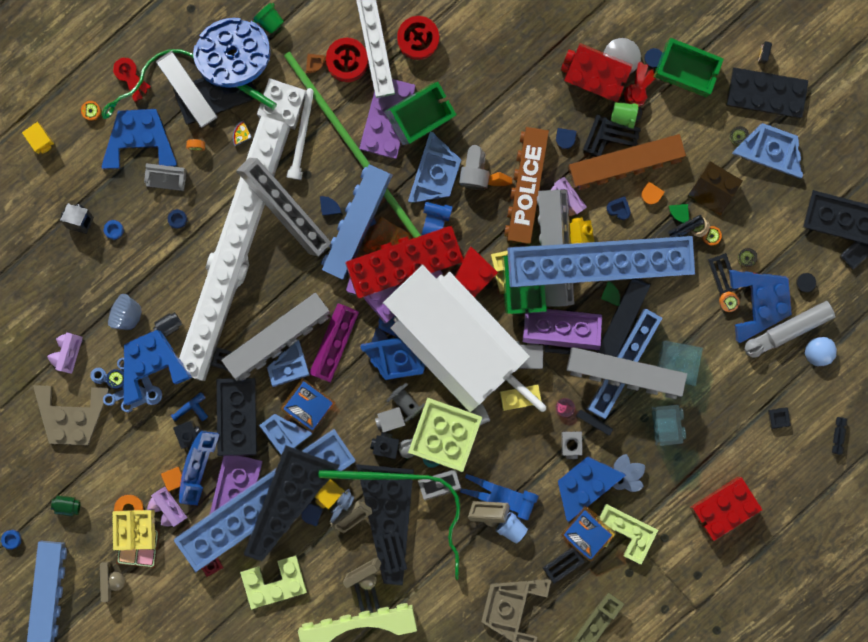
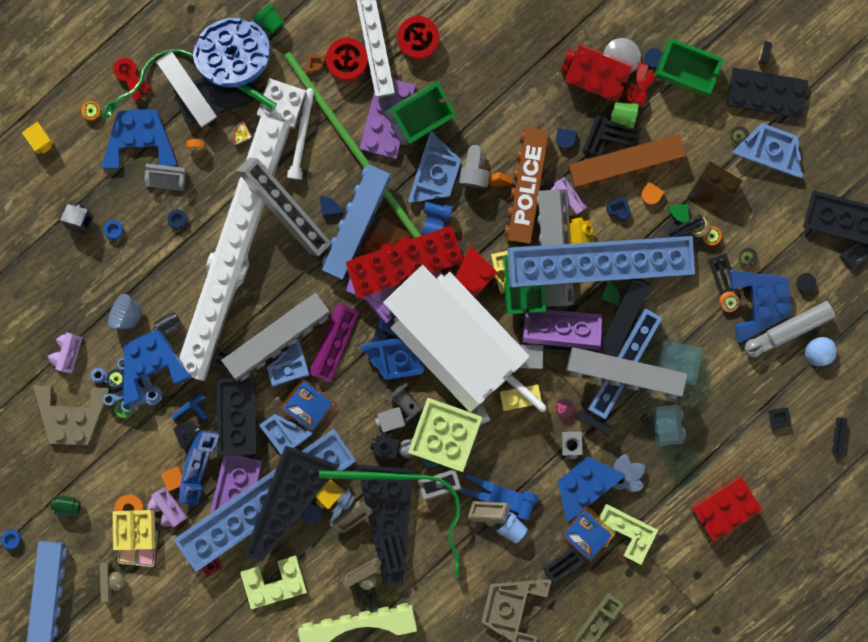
none -> bright green tile [114,399,134,418]

